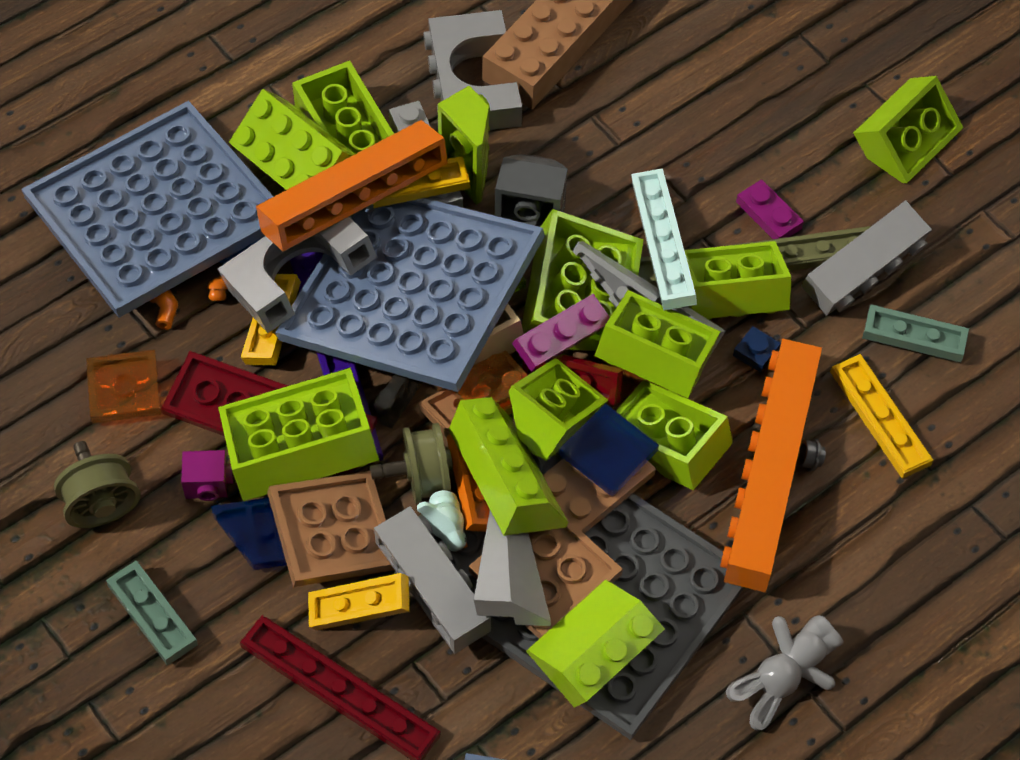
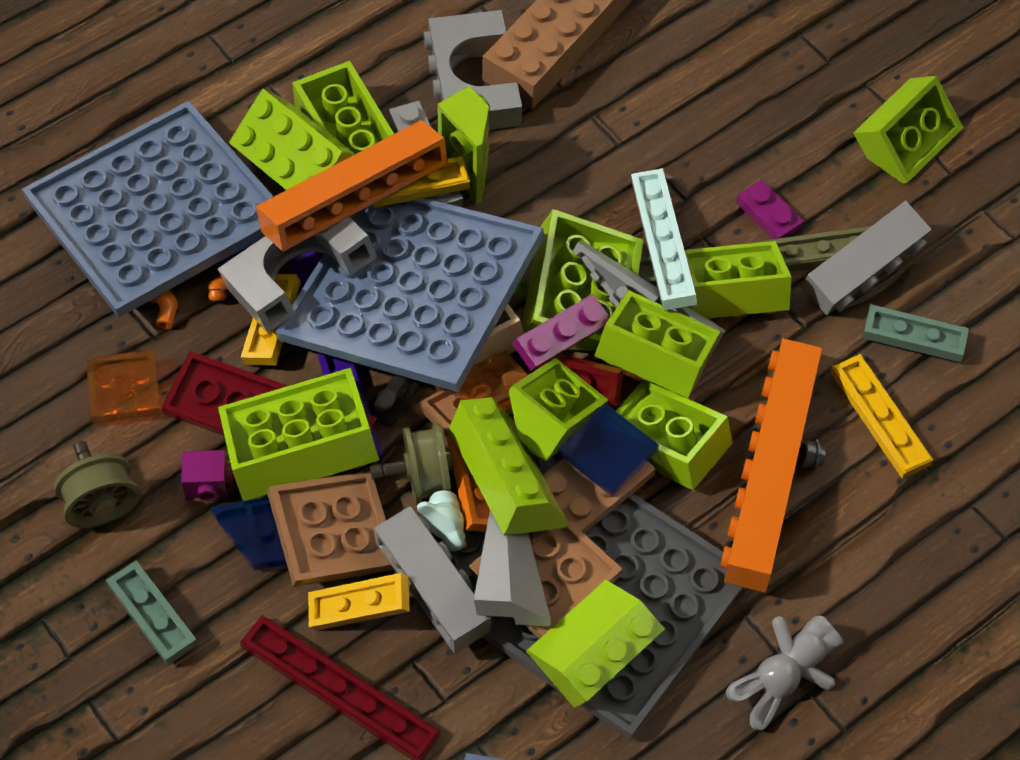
dark grey piece [495,154,568,227] -> none
dark blue plate [733,326,781,373] -> none

